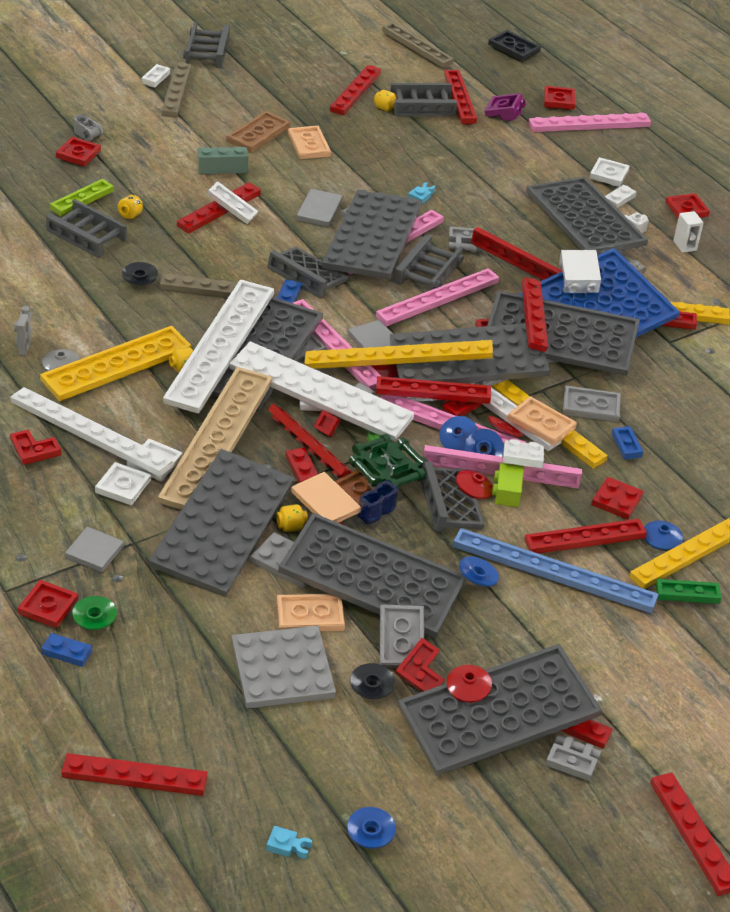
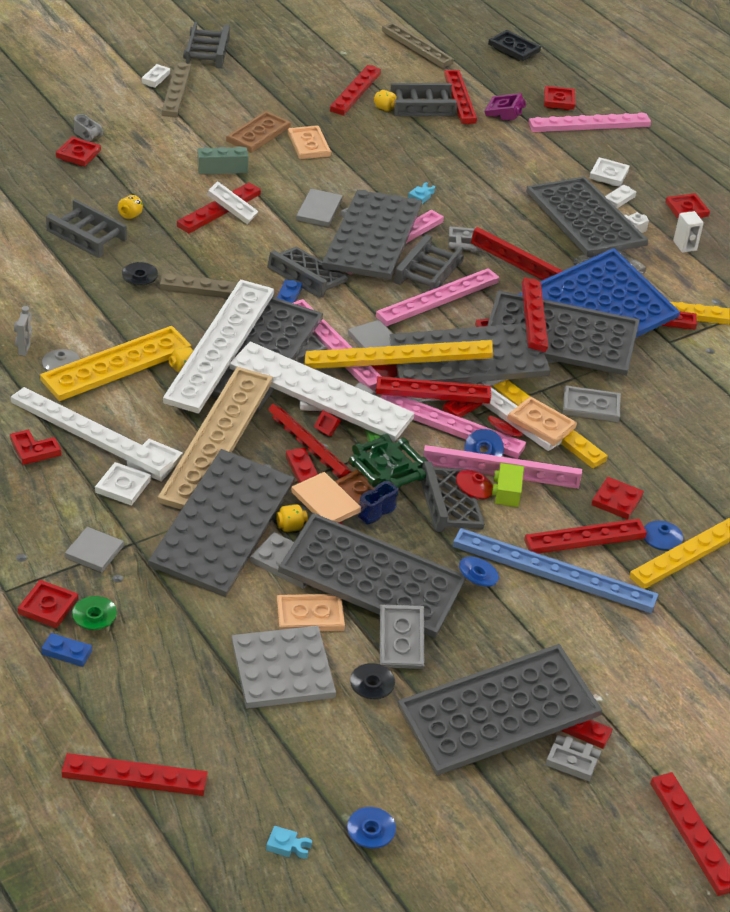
lime plate [50,179,114,217] -> none
red plate [395,638,445,692] -> none
blue dish [439,416,478,451] -> none
red dish [447,665,492,703] -> none
white plate [503,439,544,468] -> none
white panel [559,250,601,293] -> none
blue plate [611,426,643,459] -> none
green plate [655,579,722,604] -> none

